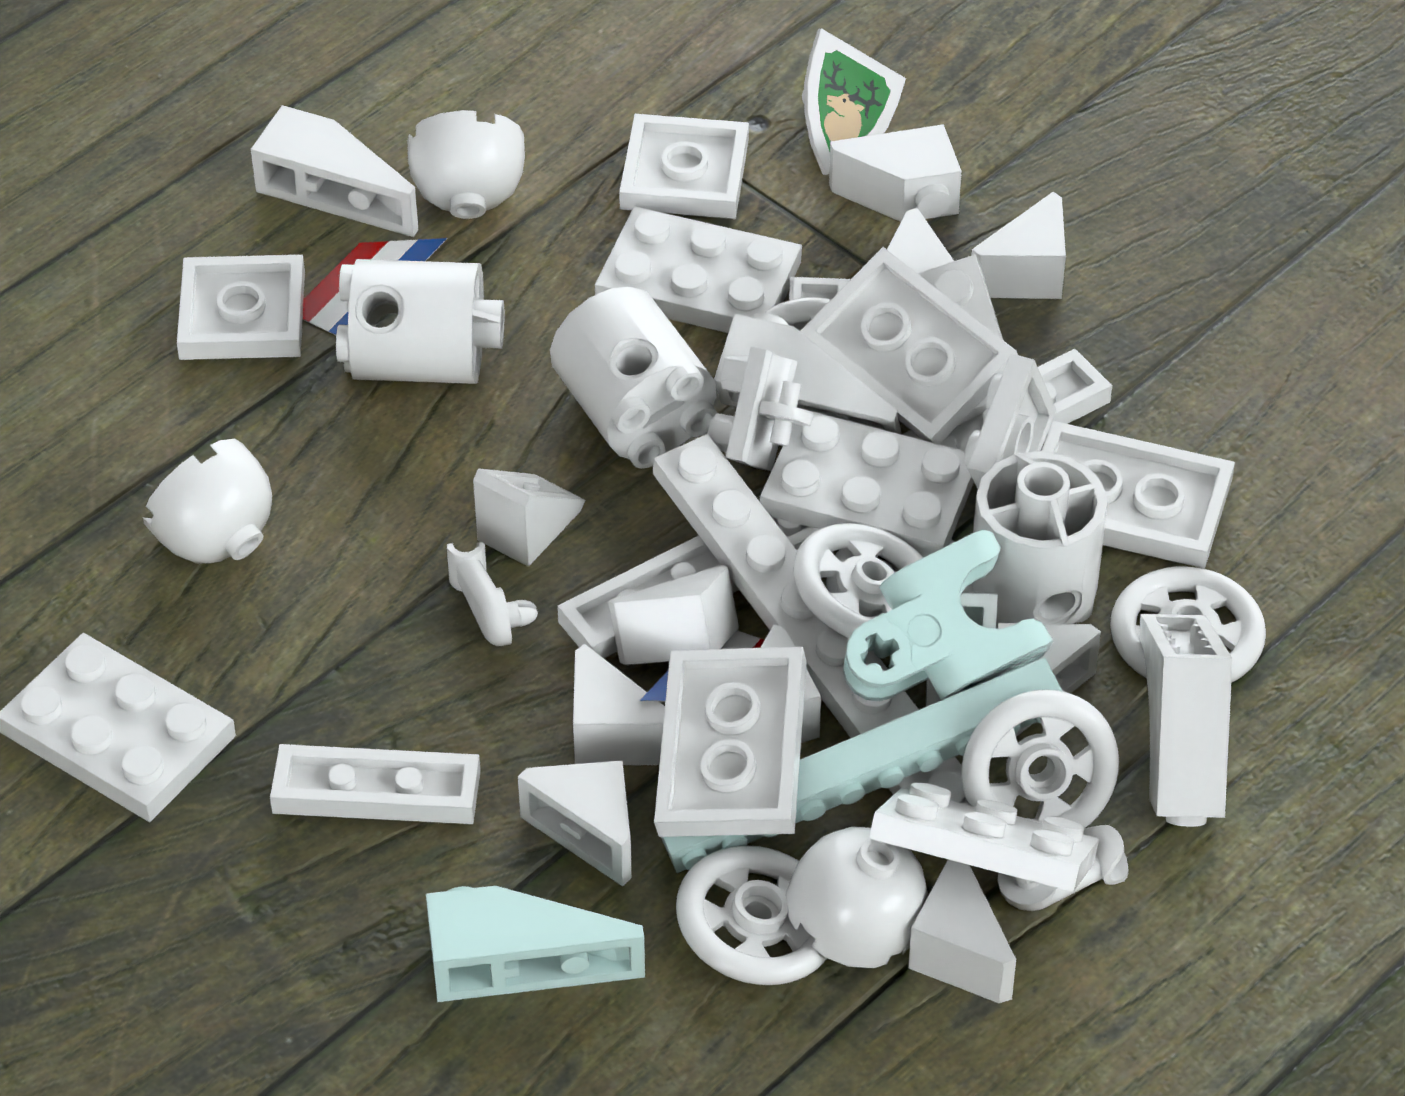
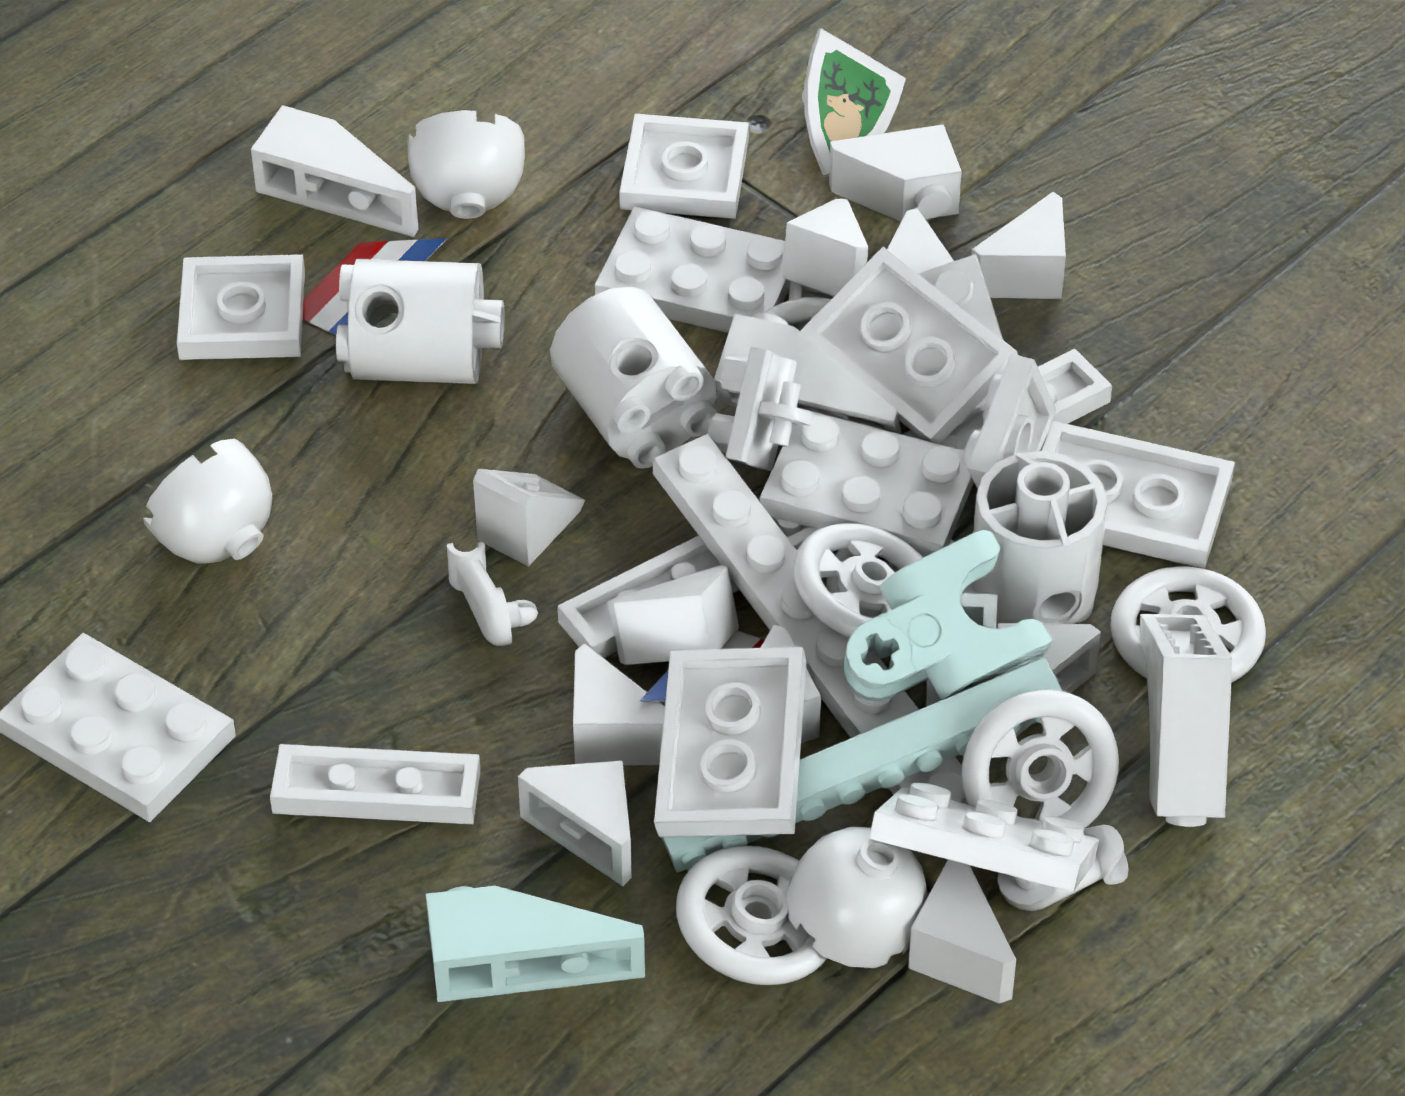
none -> white slope [782,199,868,296]

